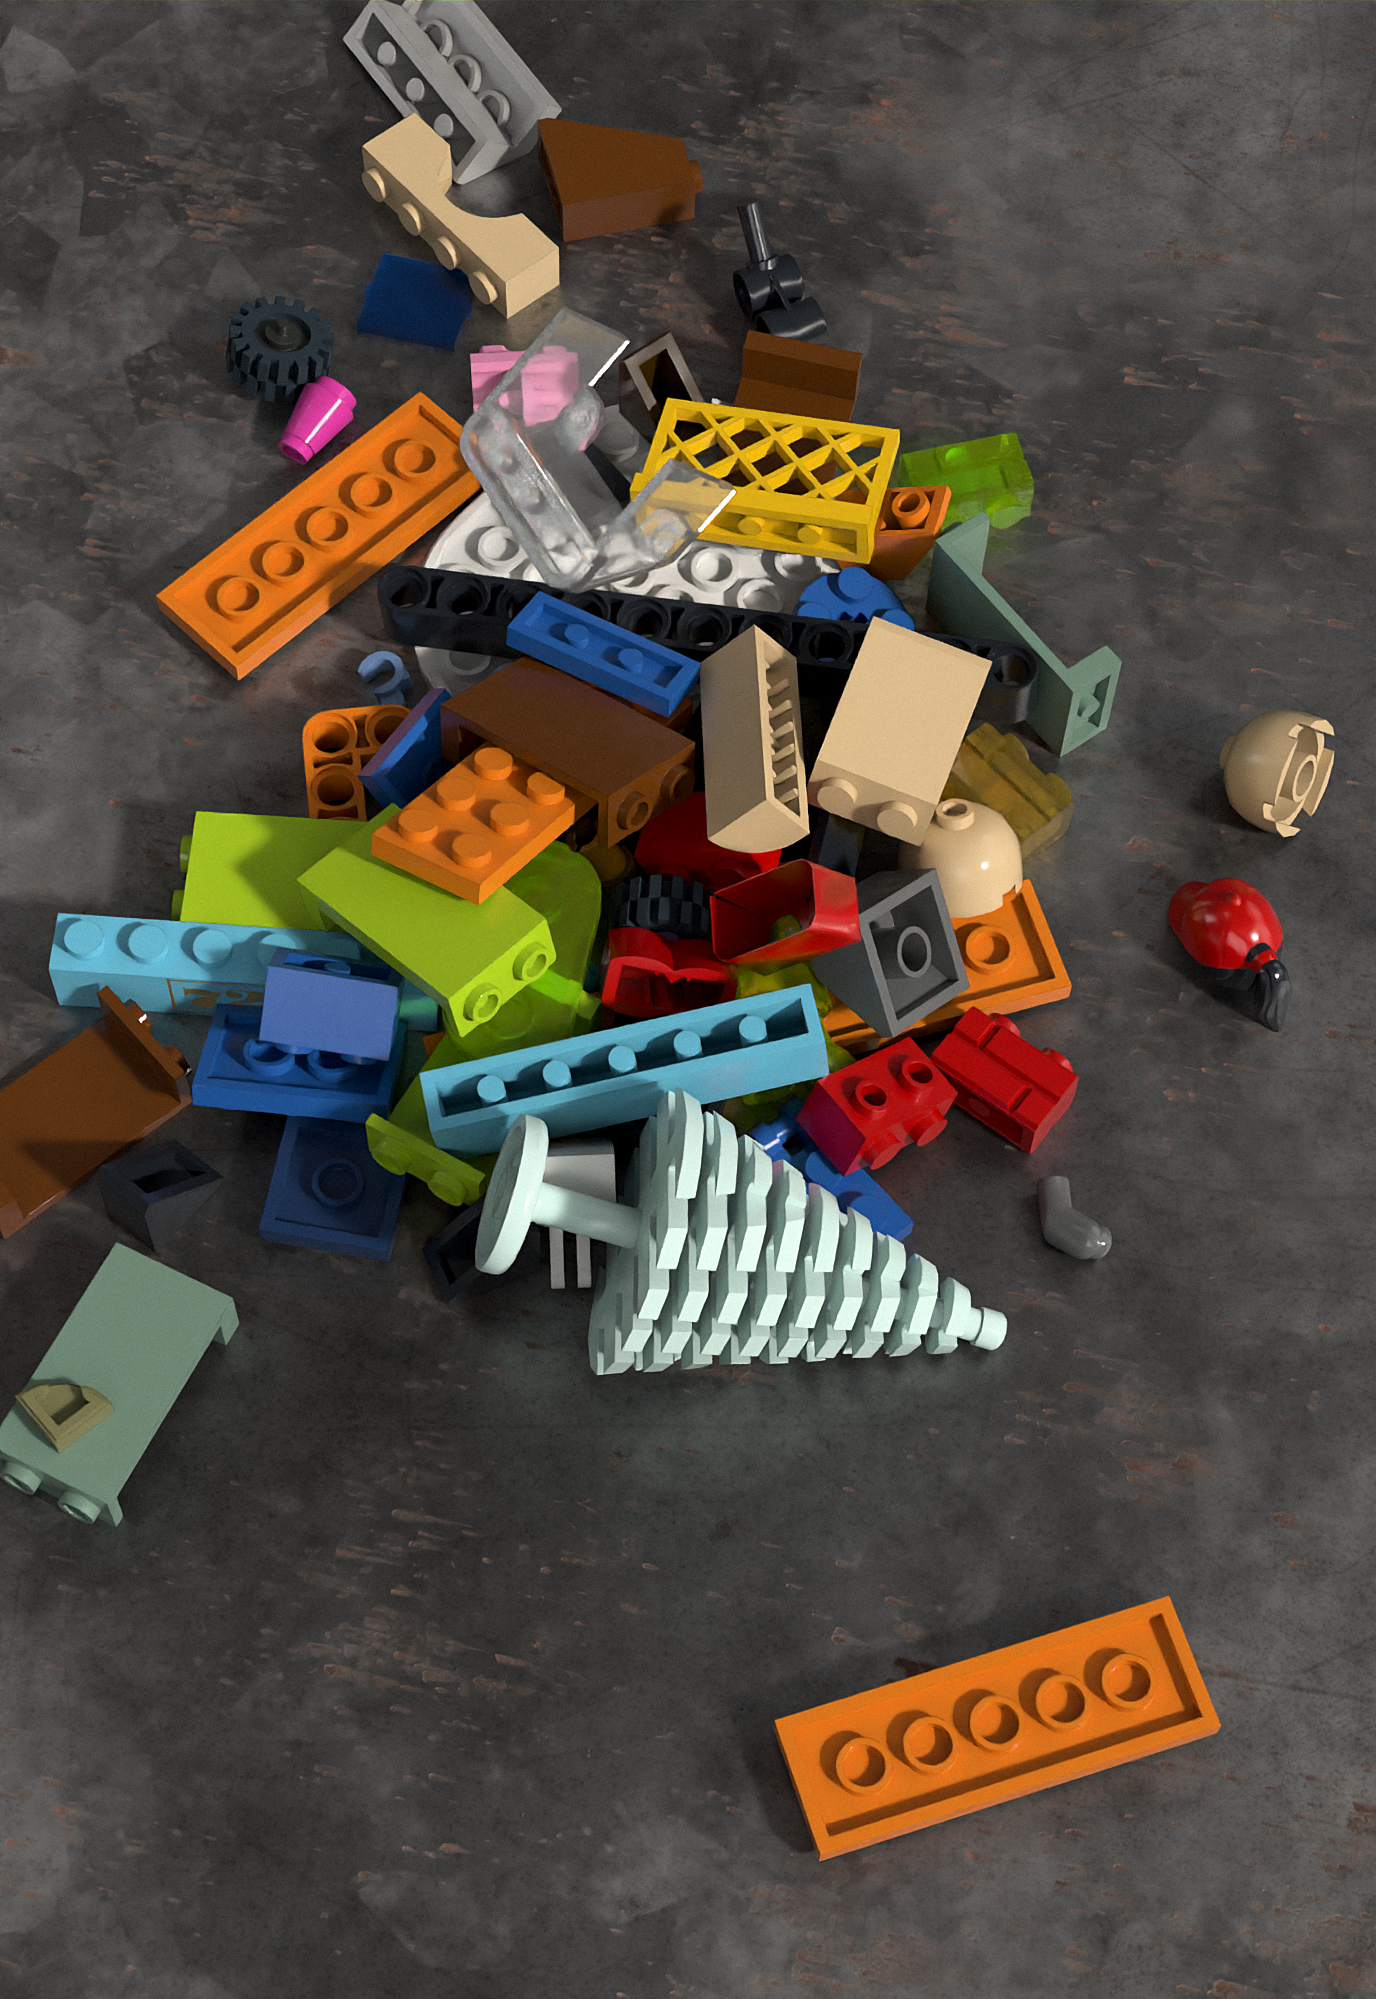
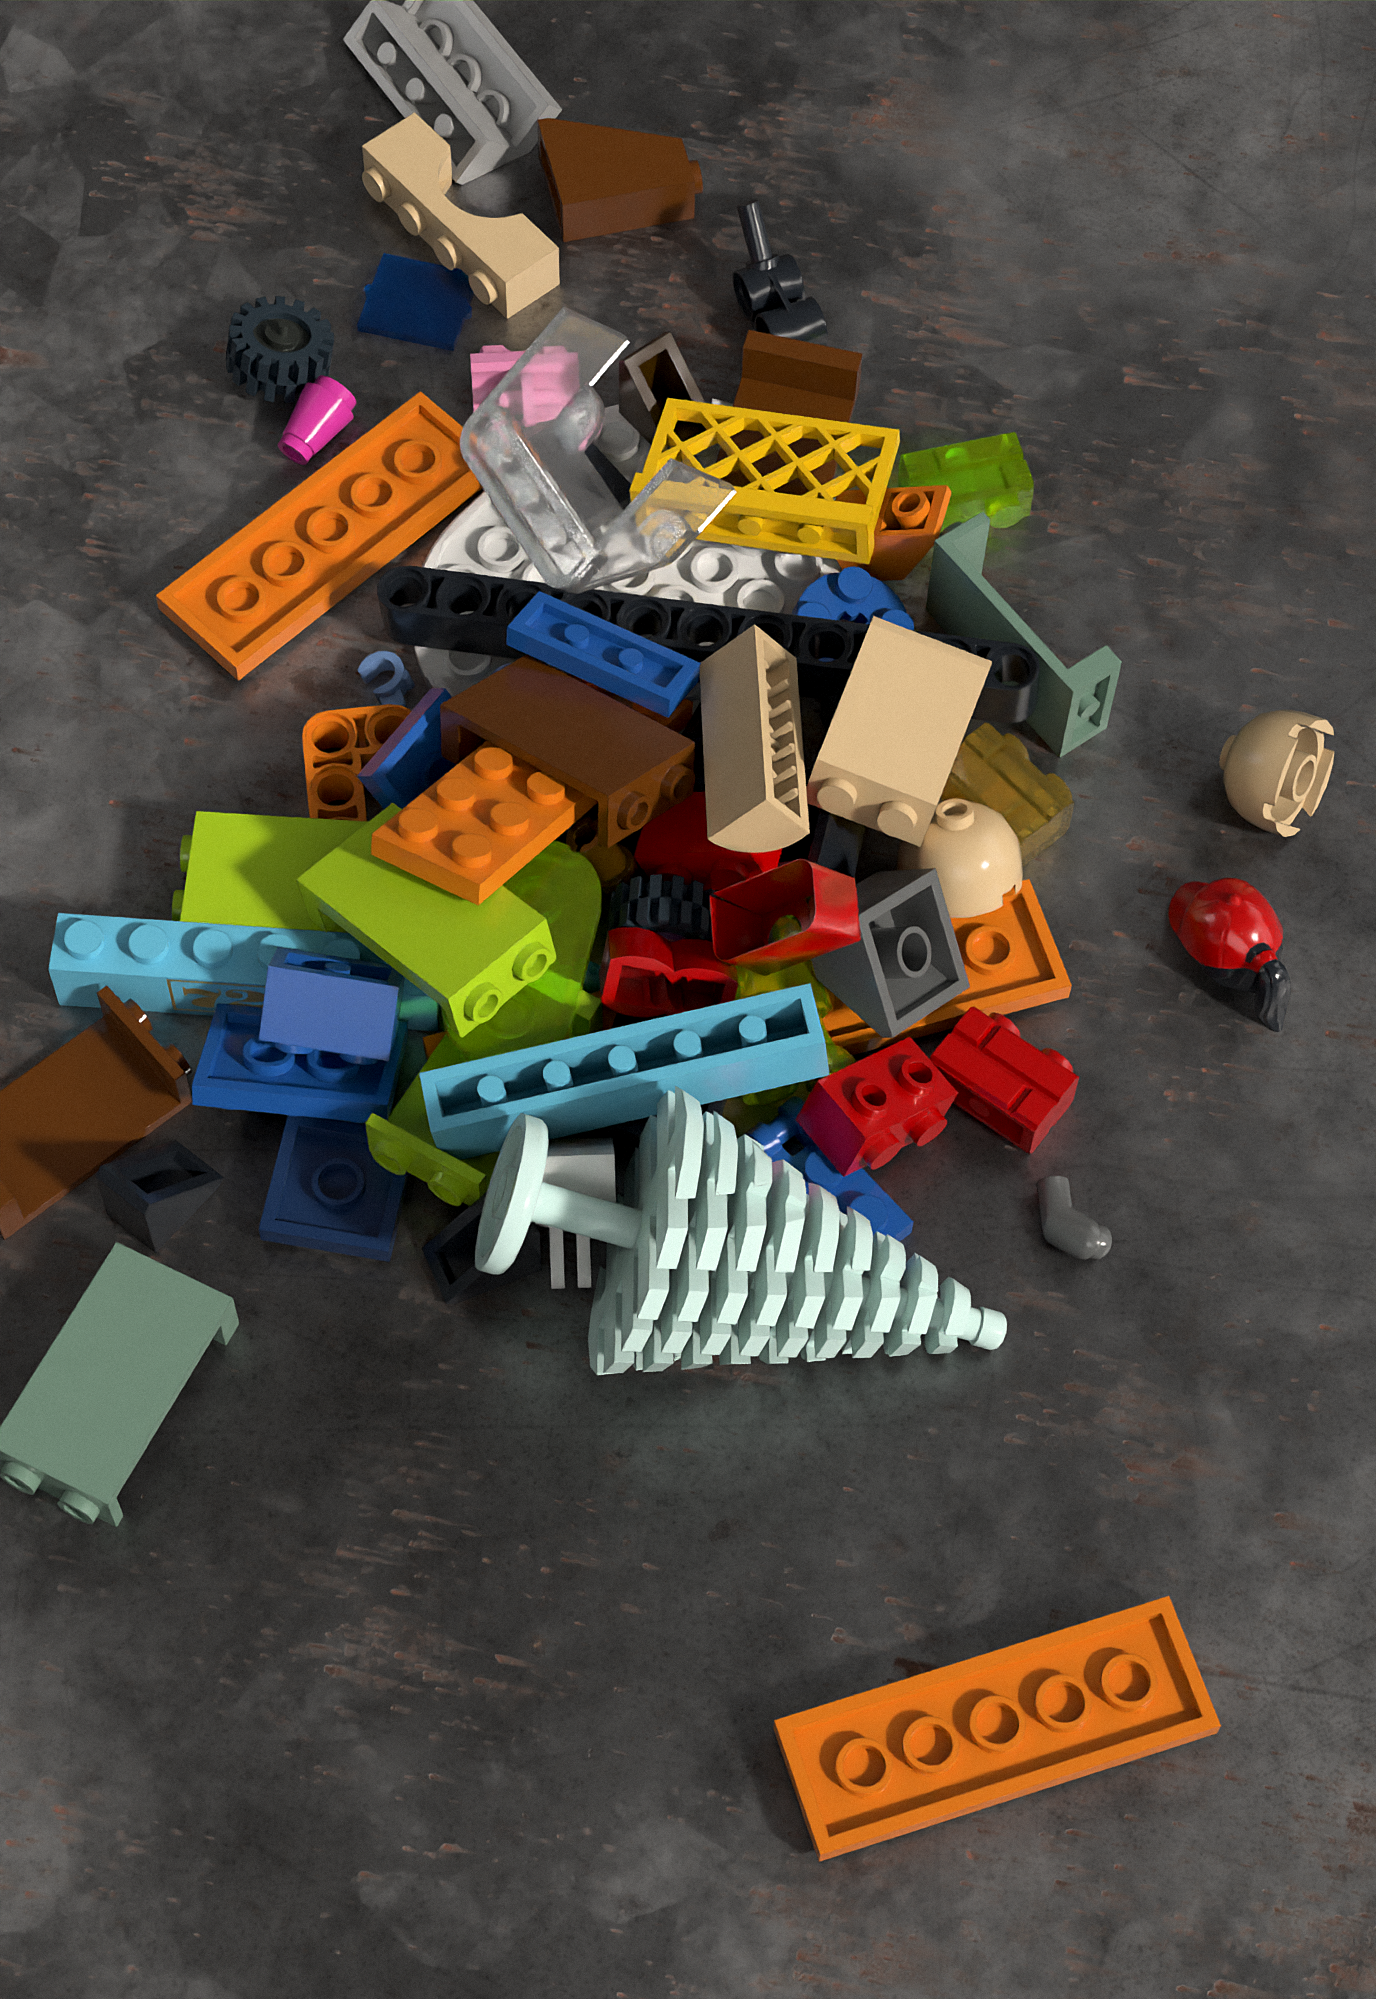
olive tile [15,1383,115,1454] -> none

